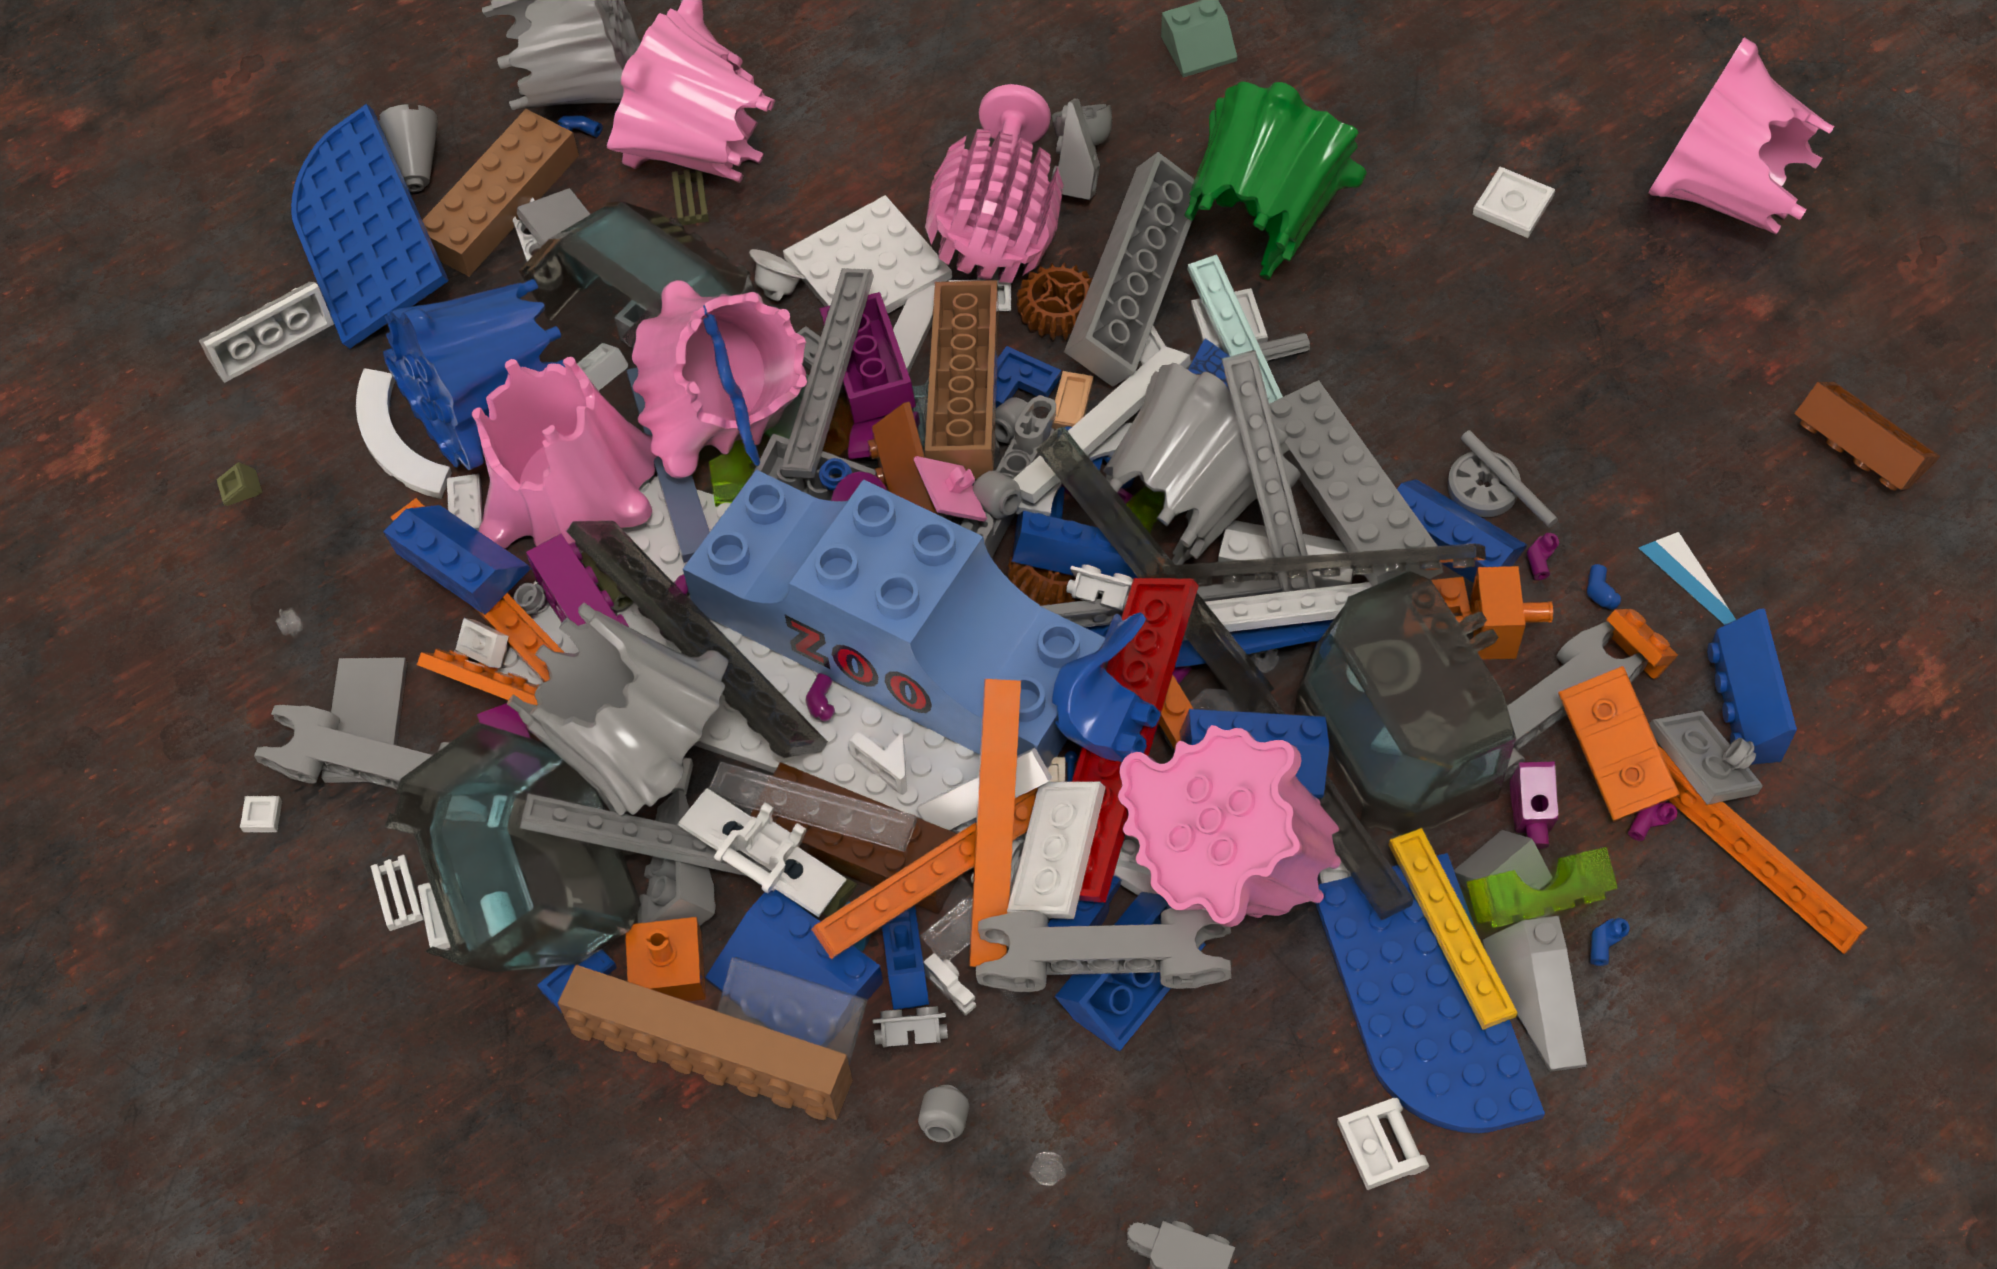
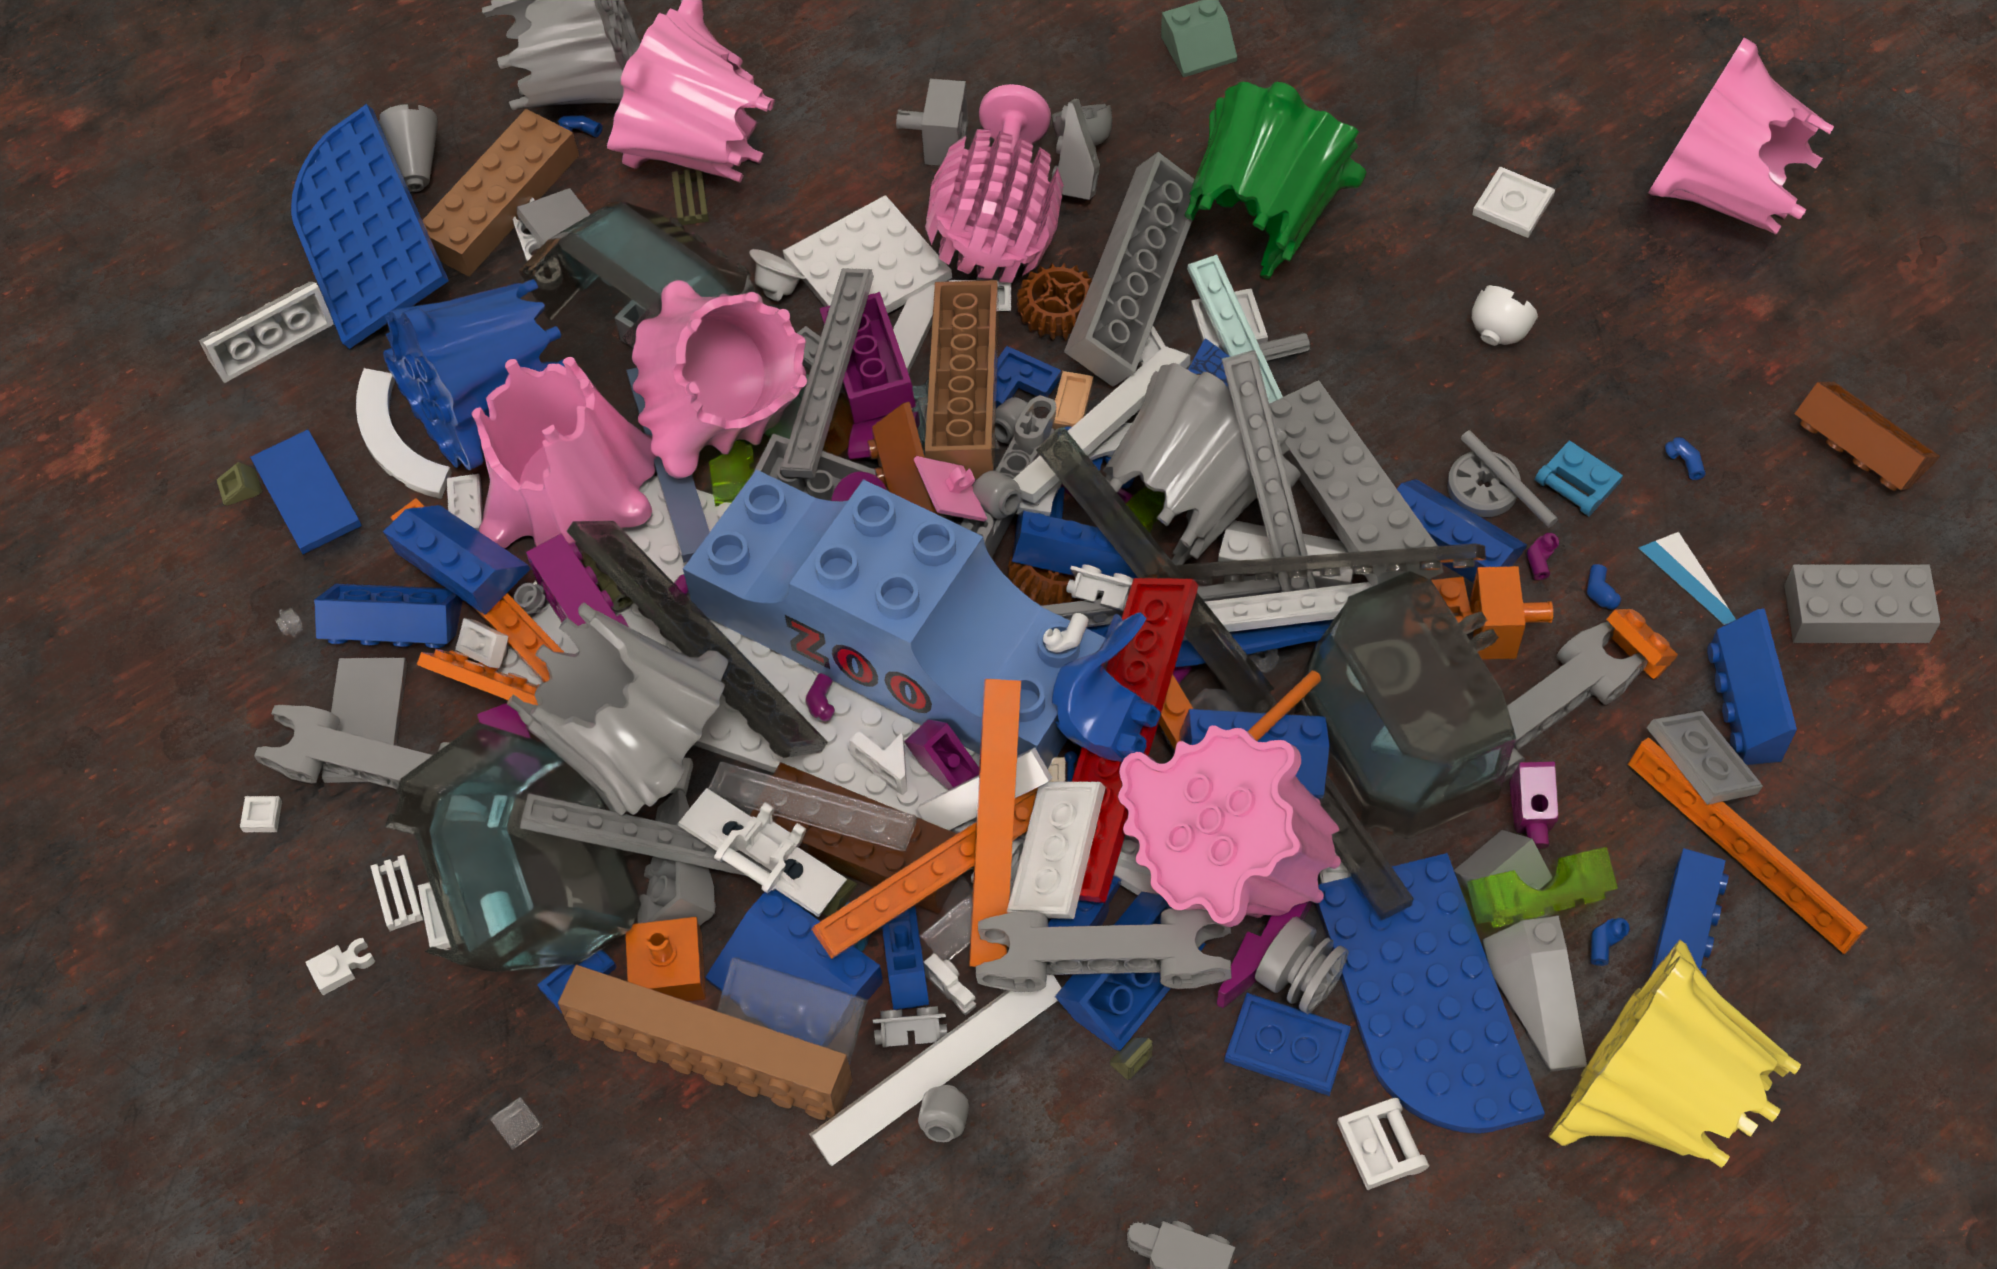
white slope [577,343,628,391] -> none
blue animal [703,305,760,466] -> none
blue plate [819,458,852,490] -> none
clear plate [1029,1152,1066,1186] -> none
yellow tile [1389,828,1518,1030] -> none
orange container [1558,666,1680,822] -> none
magenta arm [1628,802,1678,841] -> none
light grey plate [1723,738,1756,770] -> none
none -> blue tile [250,429,362,554]
none -> white plate [305,938,375,995]
none -> blue slope [314,584,463,648]
none -> clear tile [490,1097,543,1150]
none -> white tile [809,975,1061,1166]
none -> light grey brick [896,79,968,166]
none -> magenta slope [904,719,979,790]
none -> white arm [1043,613,1089,653]
none -> olive slope [1109,1038,1153,1080]
none -> magenta slope [1217,901,1313,1008]
none -> blue tile [1224,993,1351,1096]
none -> orange bar [1247,670,1321,741]
none -> light grey wheel [1255,916,1349,1014]
none -> white cylinder [1472,285,1538,346]
none -> dark azure plate [1534,440,1623,516]
none -> light yellow piece [1548,940,1801,1168]
none -> blue brick [1649,848,1729,978]
none -> blue arm [1665,437,1706,480]
none -> light grey brick [1784,564,1940,643]

